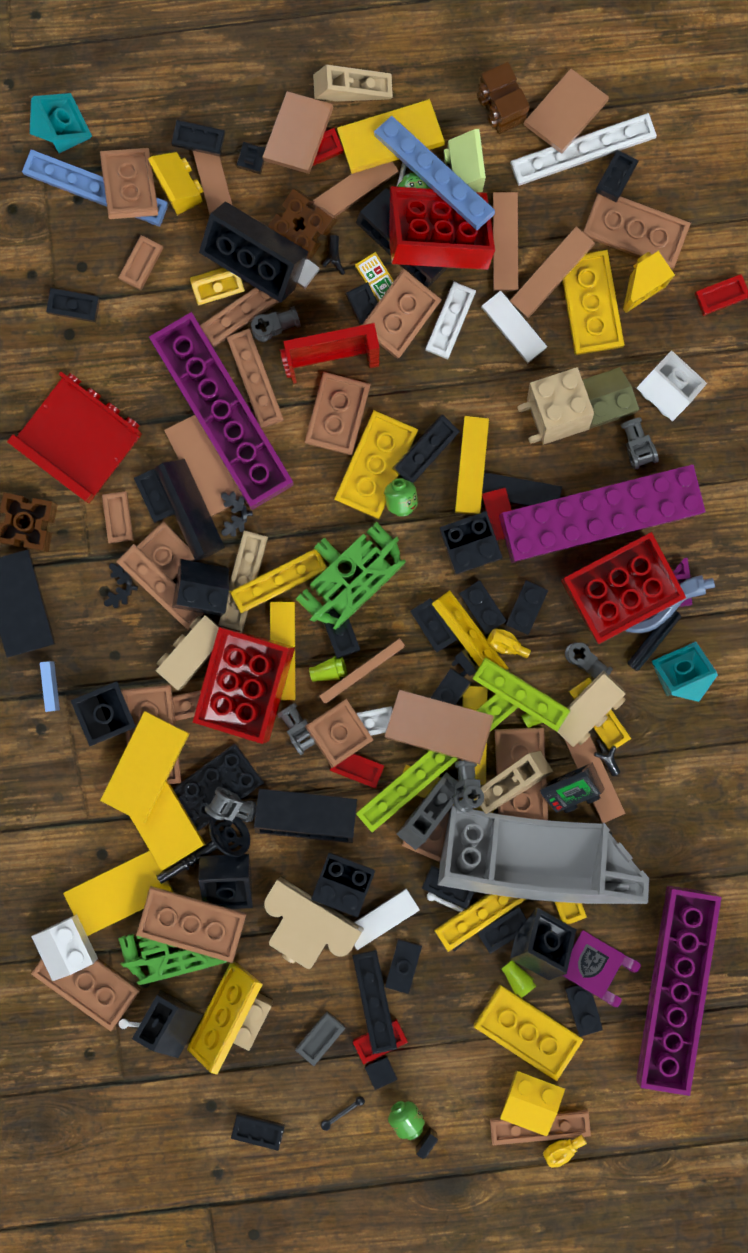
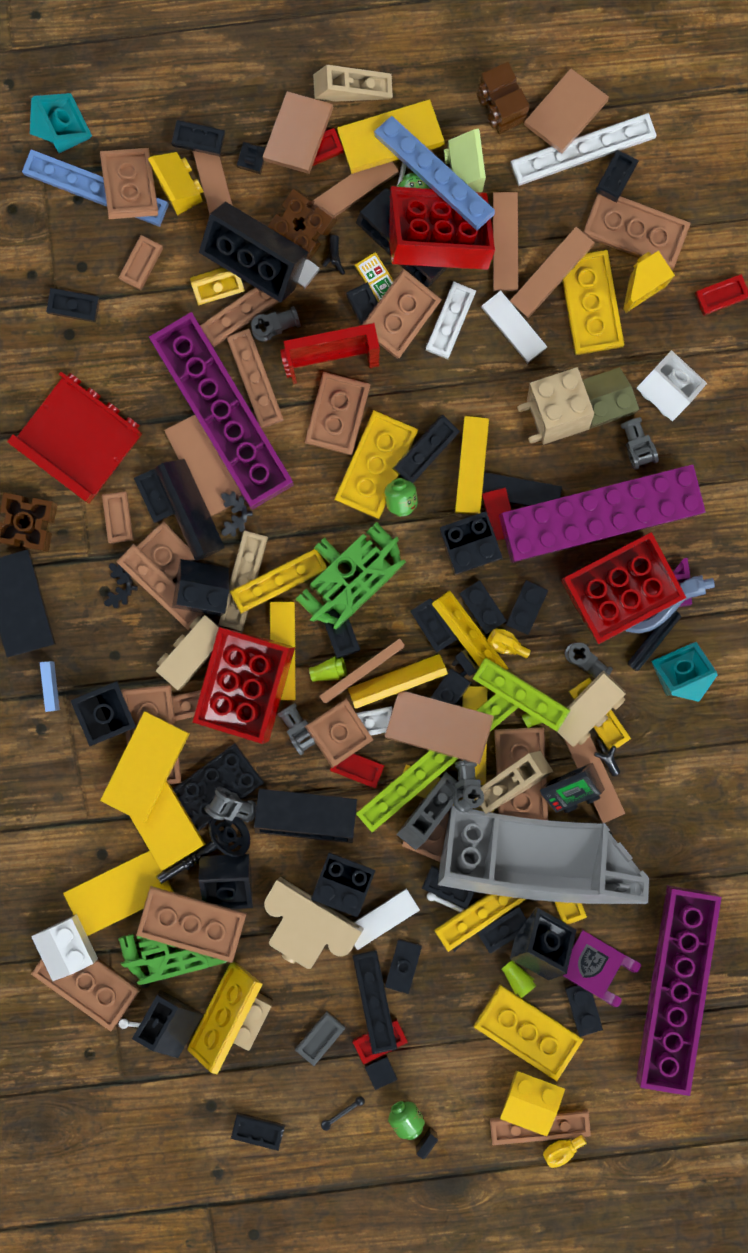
none -> yellow tile [348,654,448,709]

